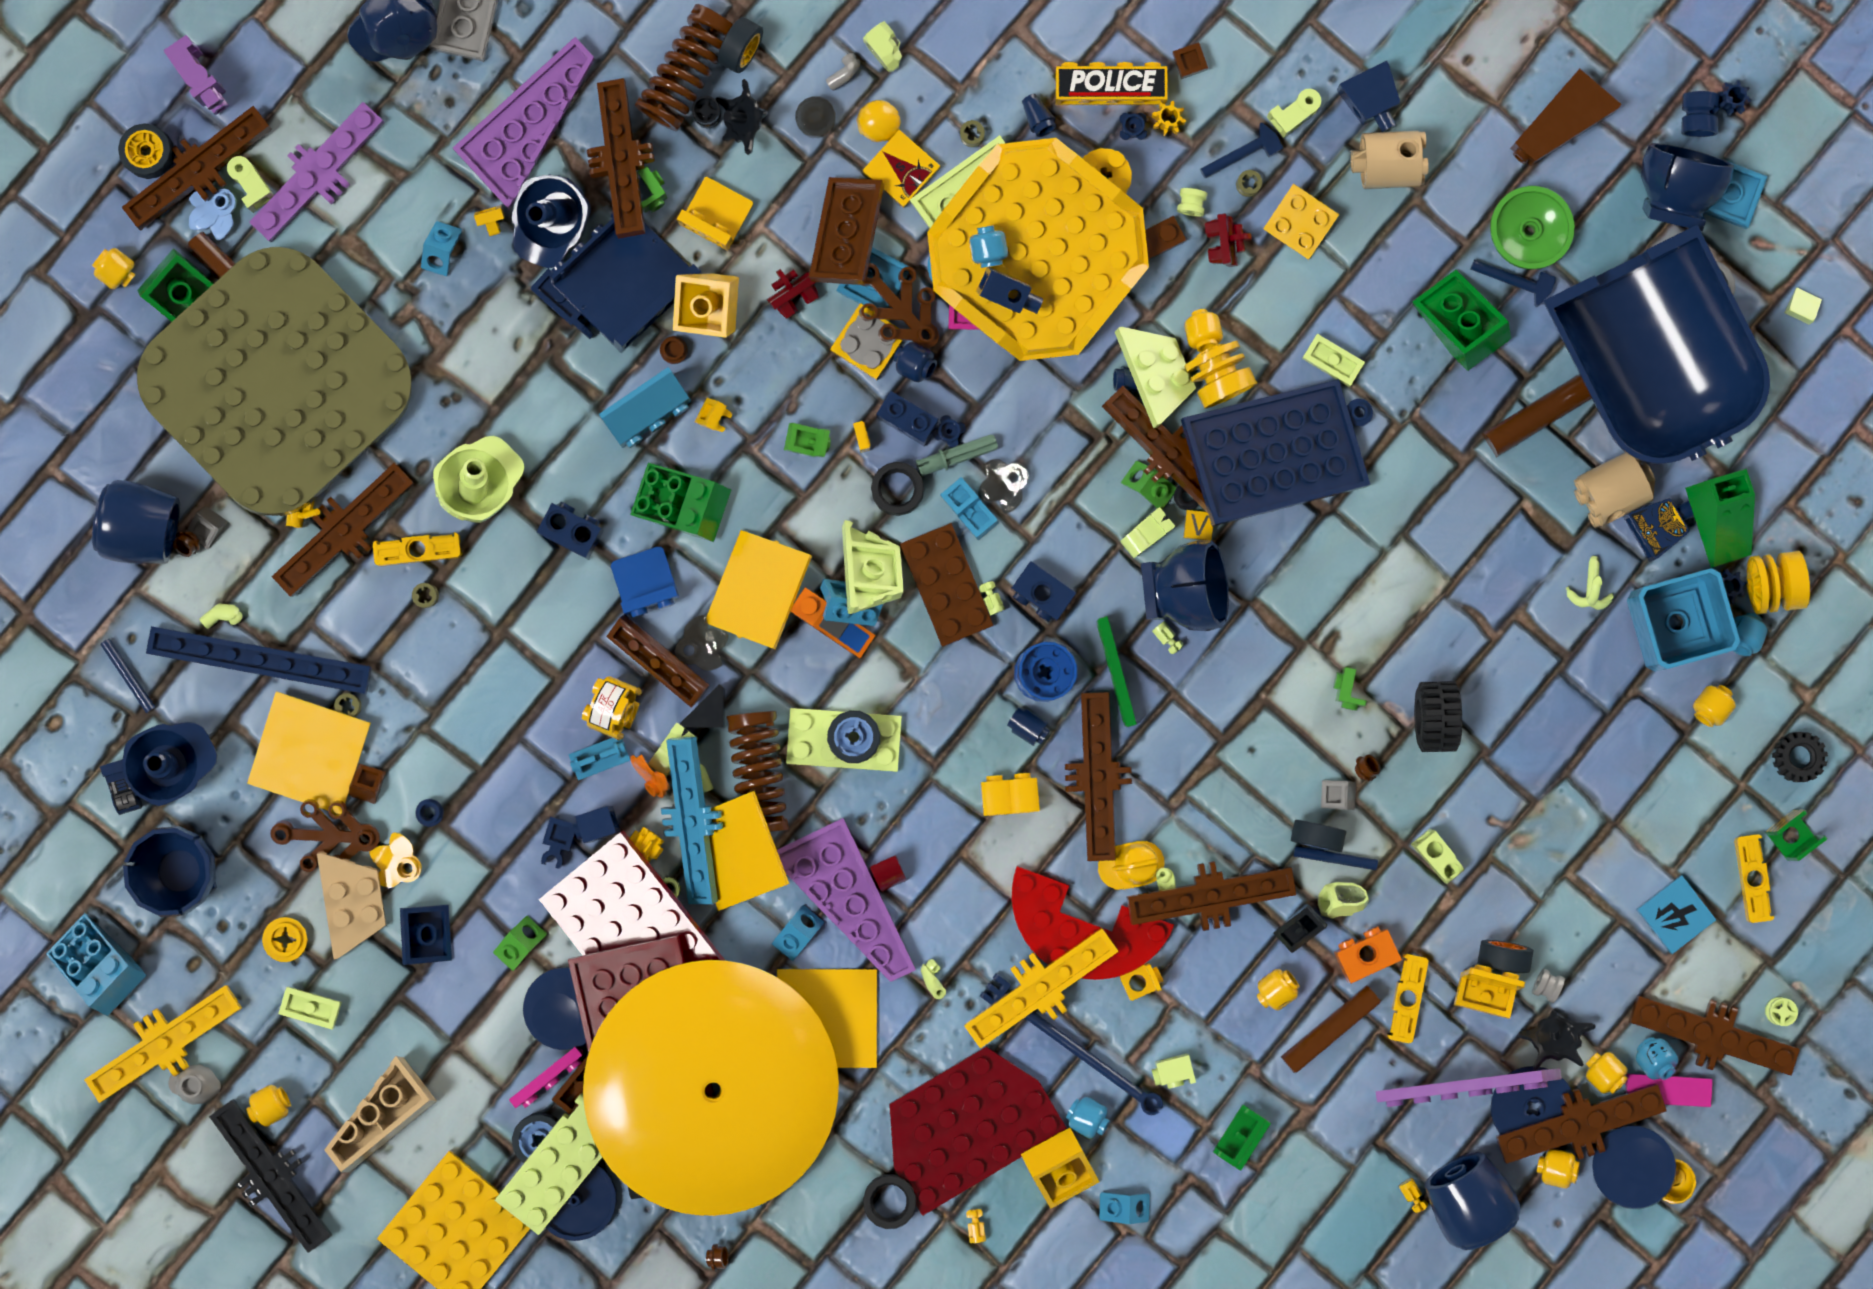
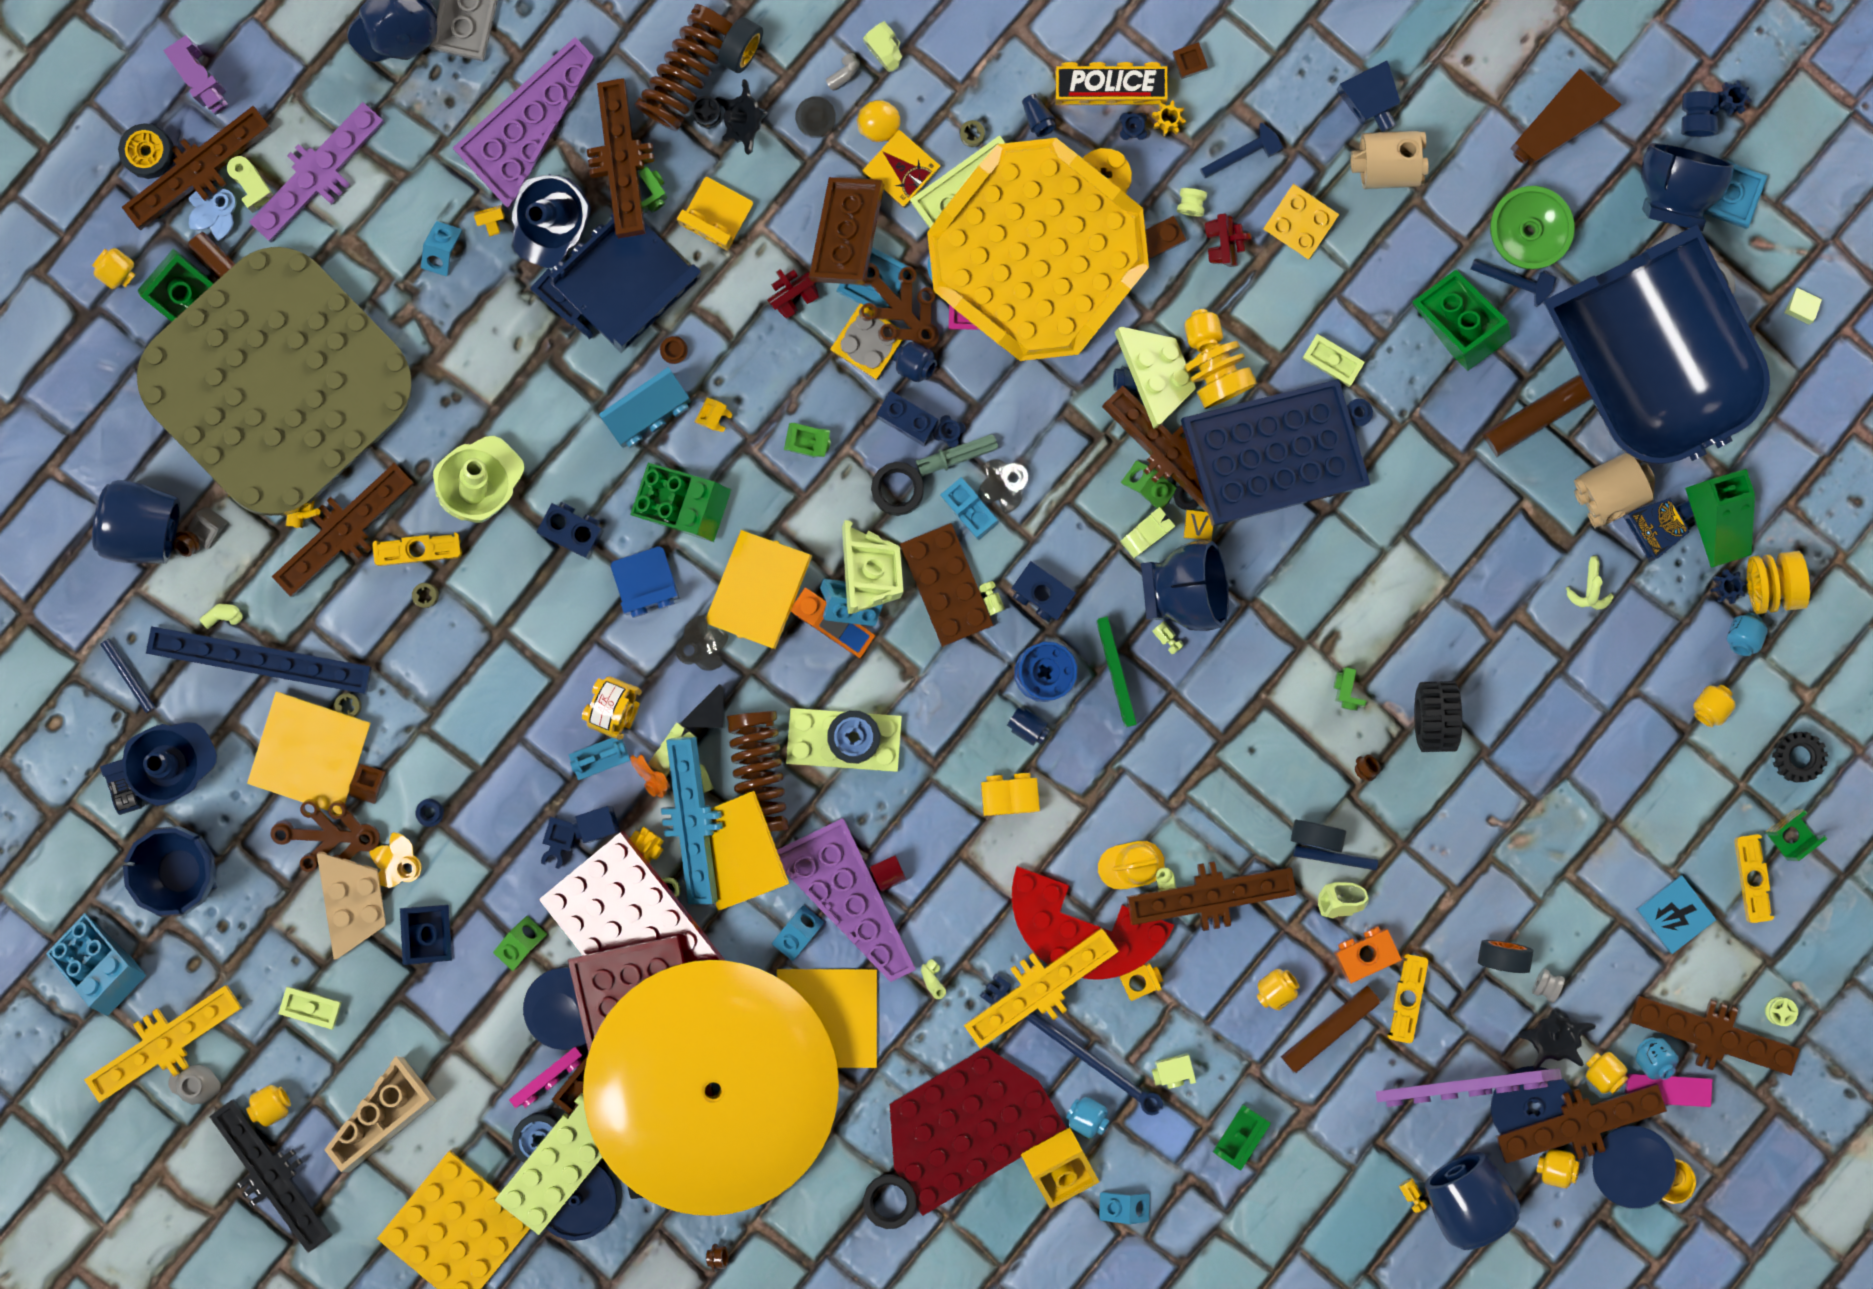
yellow gear [262,917,308,962] -> none
reddish brown brick [606,614,710,708] -> none
yellow slope [673,274,739,338] -> none
yellow tile [853,421,871,453] -> none
yellow piece [966,1209,986,1243] -> none
dark azure head [969,225,1008,268] -> none
dark blue torso [976,267,1043,314] -> none
reddish brown hinge [1064,692,1132,861] -> none
olive bush [1236,170,1262,197] -> none
yellowish green leg [1267,89,1321,139] -> none
black slope [1273,904,1328,953] -> none
light grey slope [1321,780,1356,810] -> none
yellowish green leg [1411,828,1464,884] -> none
yellow bracket [1454,965,1525,1019] -> none
dark azure plate [1627,568,1740,672] -> none

